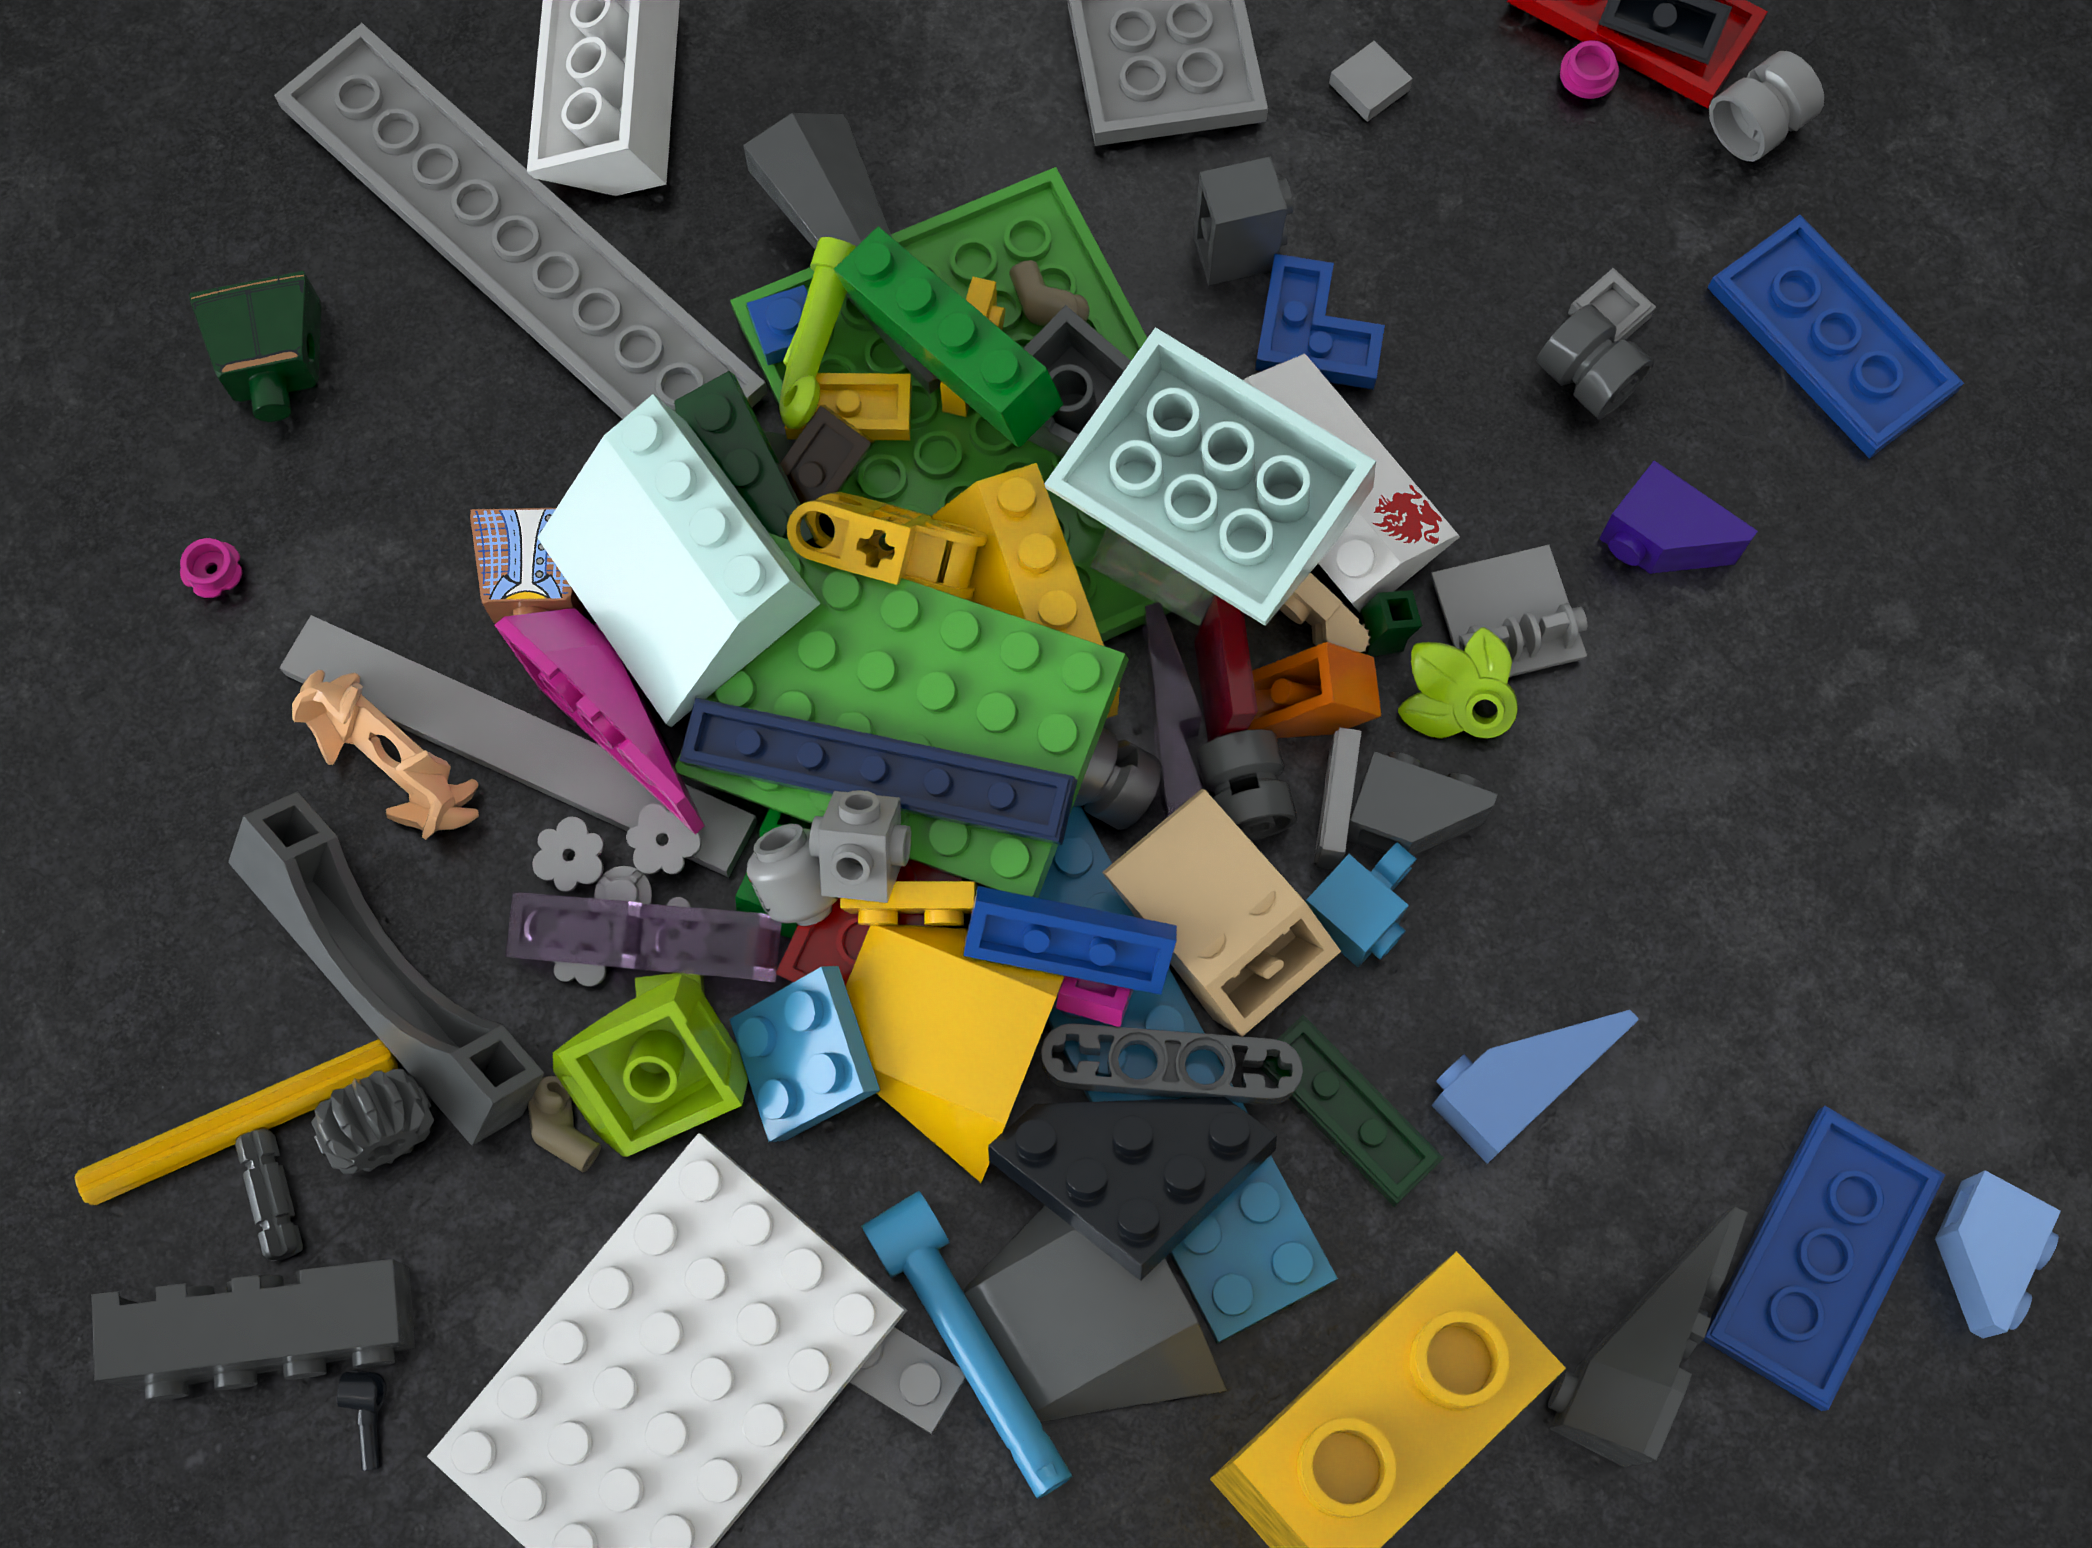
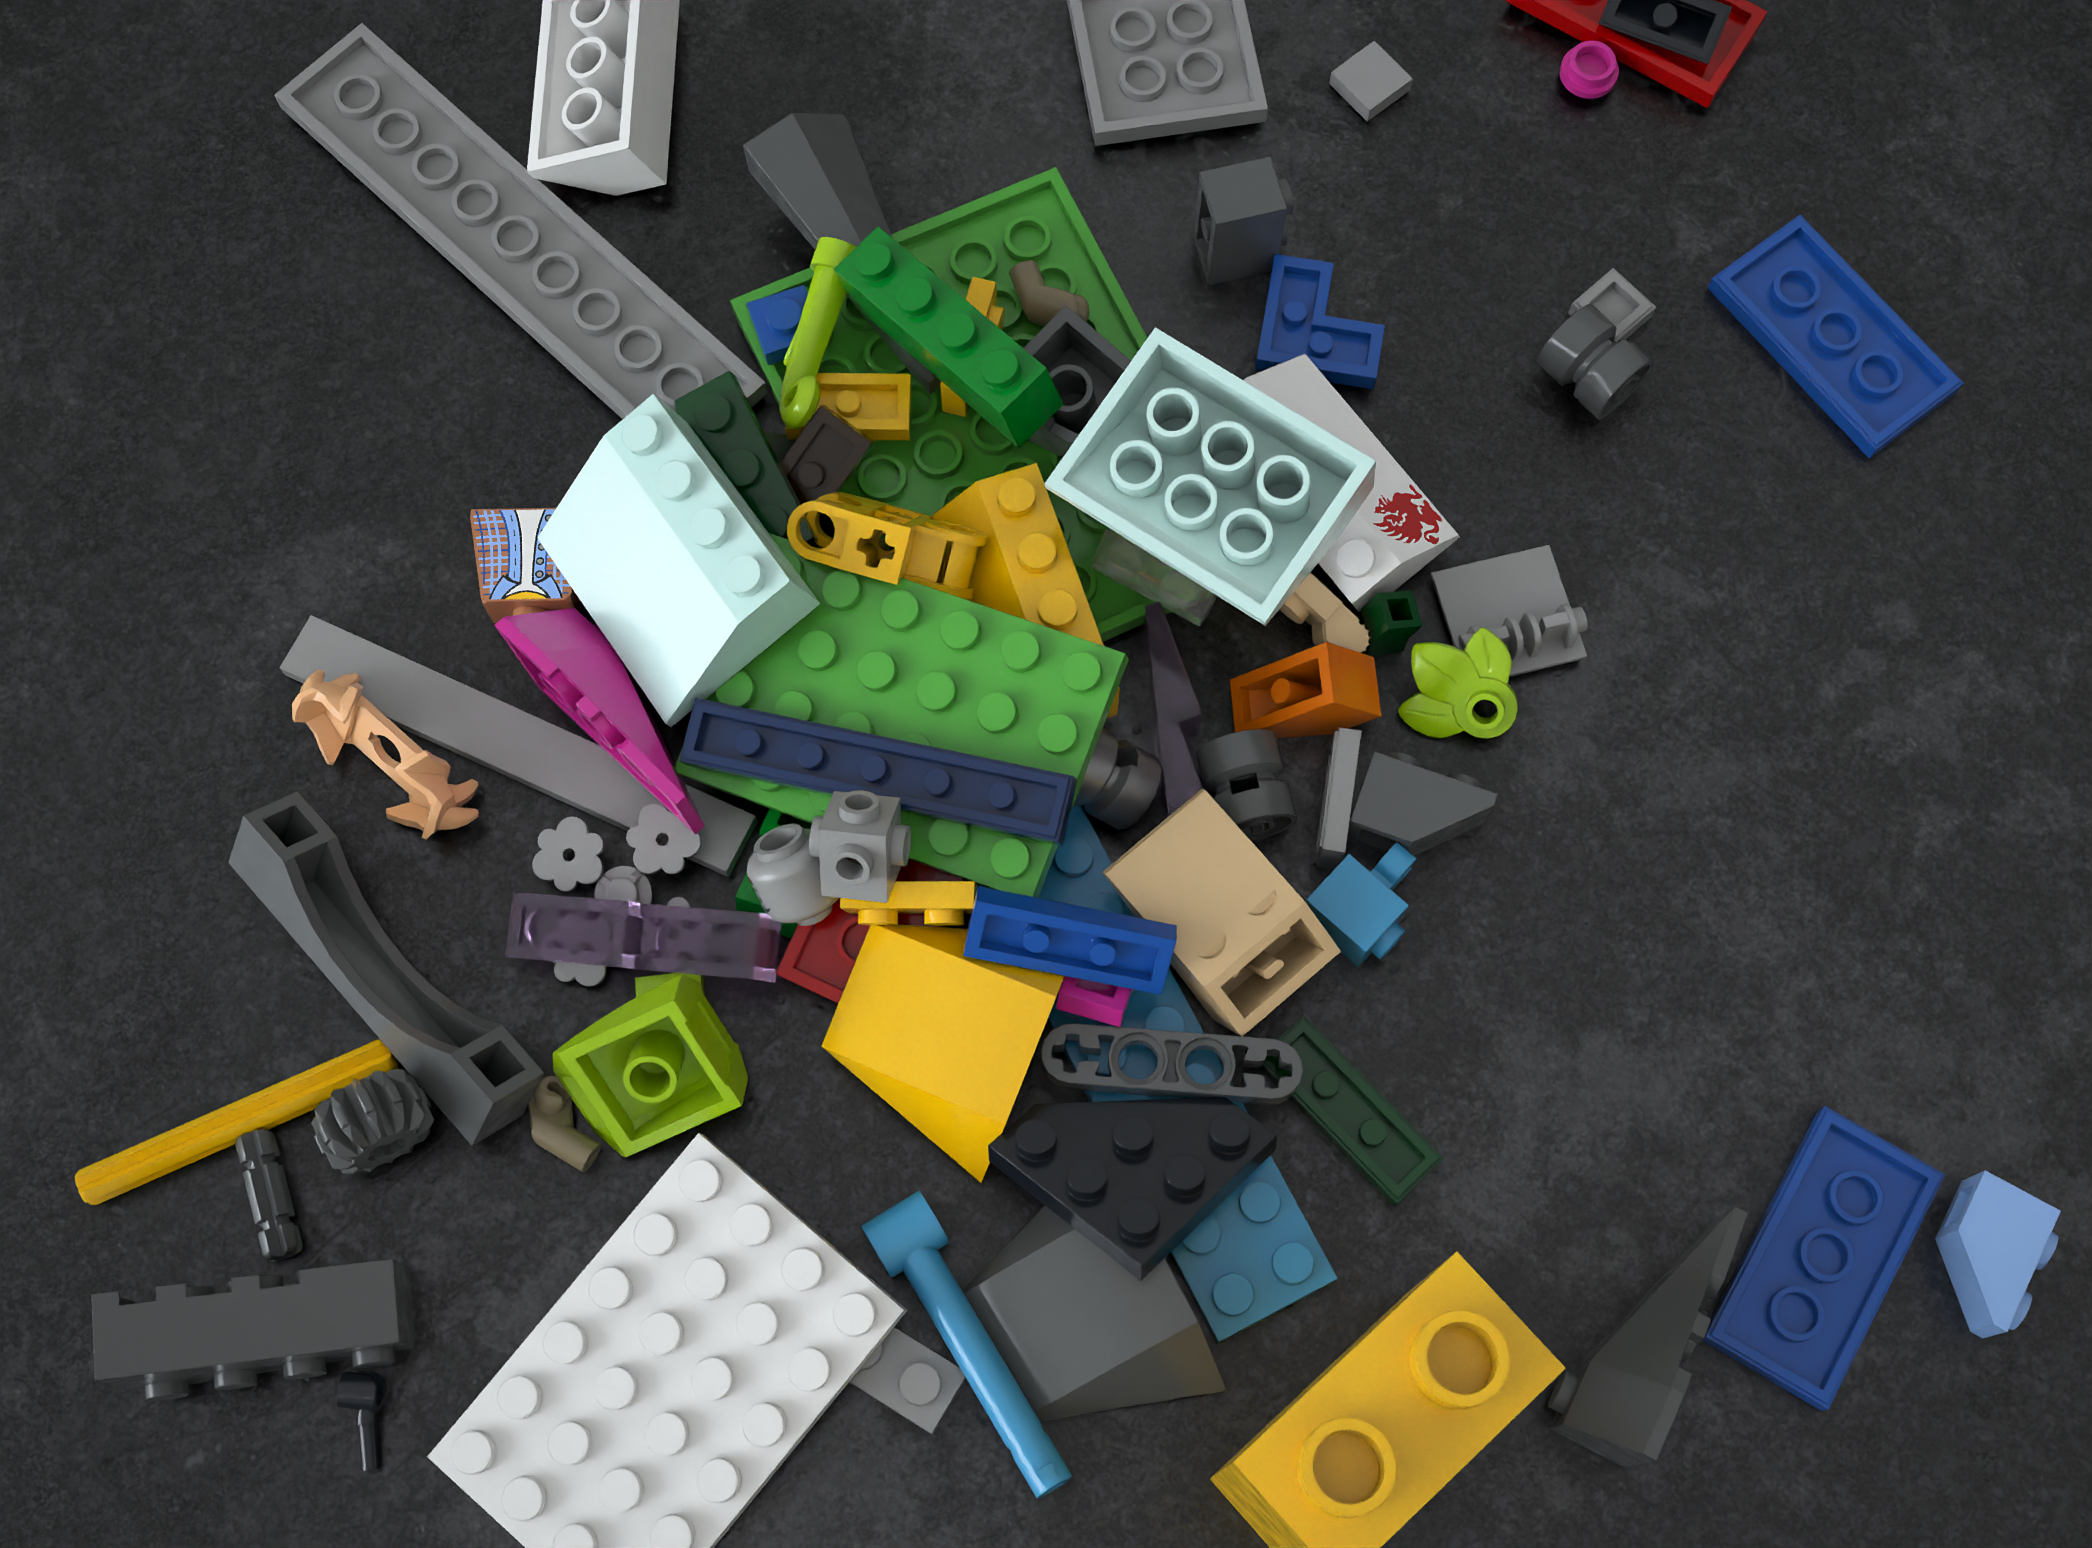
dark pink plate [180,538,242,598] -> none
dark green torso [189,271,321,422] -> none
dark azure plate [729,966,880,1142] -> none
dark red tile [1194,595,1258,742] -> none
medium blue slope [1431,1010,1639,1164] -> none
dark purple slope [1599,460,1758,574] -> none
light grey wheel [1709,51,1824,162] -> none

